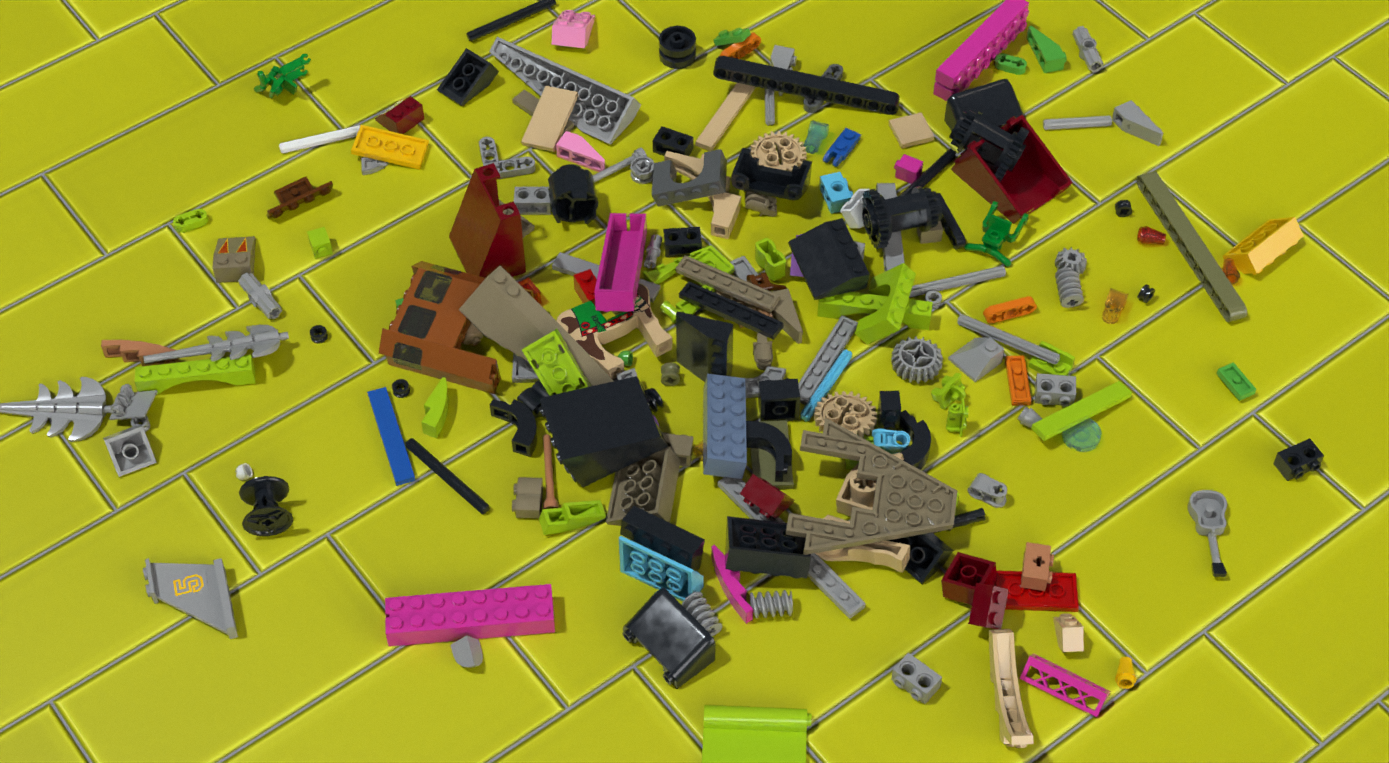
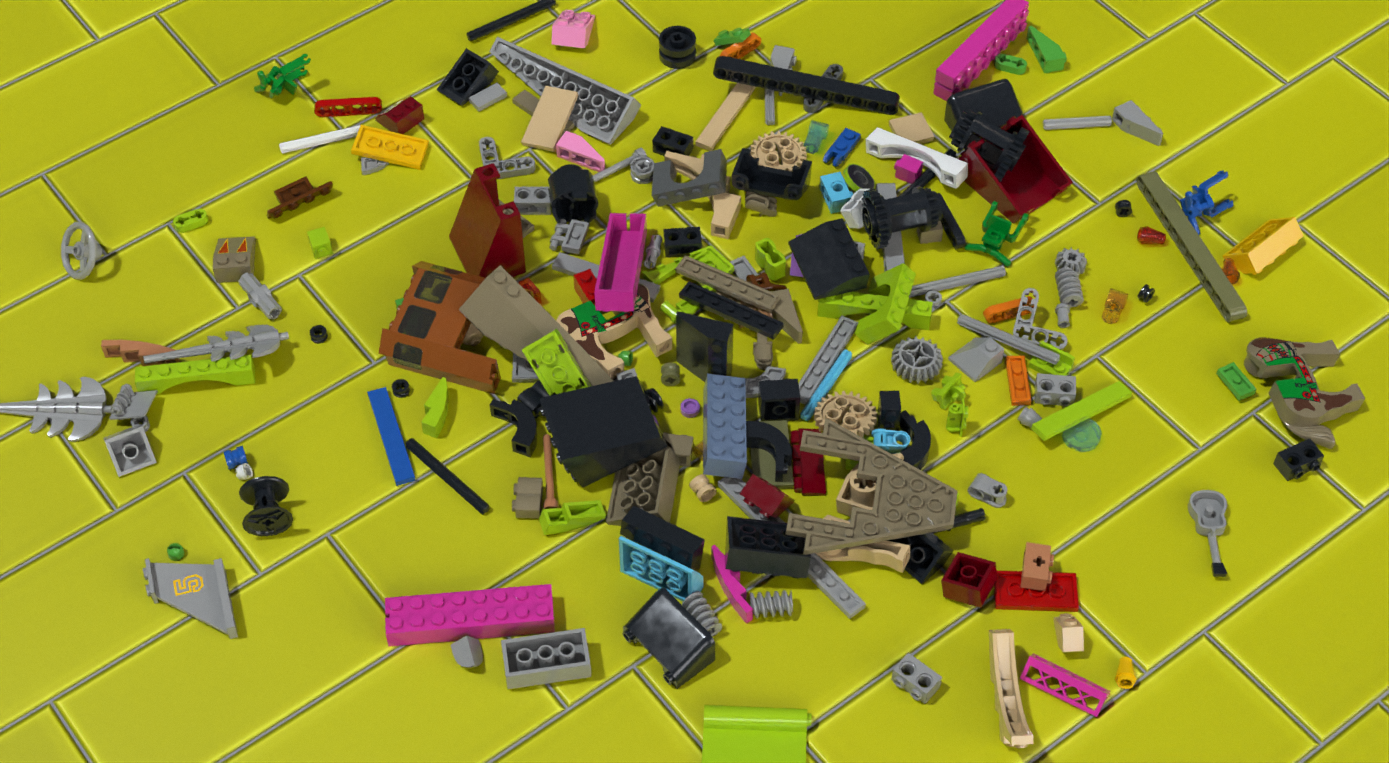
dark red slope [968,583,1008,630] -> none
light grey piece [1072,26,1103,72] -> none
none -> light grey piece [61,222,102,280]
none -> bright green hinge [167,543,184,561]
none -> blue wheel [223,445,248,470]
none -> red beam [314,97,382,117]
none -> light grey tile [469,83,507,112]
none -> light grey brick [501,628,591,689]
none -> light grey plate [550,219,589,254]
none -> medium lavender tile [680,398,700,418]
none -> tan wheel [689,474,717,502]
none -> dark red windscreen [791,428,826,496]
none -> tile [843,164,875,192]
none -> white arch [866,127,968,189]
none -> light grey beam [1013,288,1067,350]
none -> light grey pin [1055,303,1070,328]
none -> blue piece [1180,170,1234,235]
none -> dark tan animal [1244,337,1365,449]

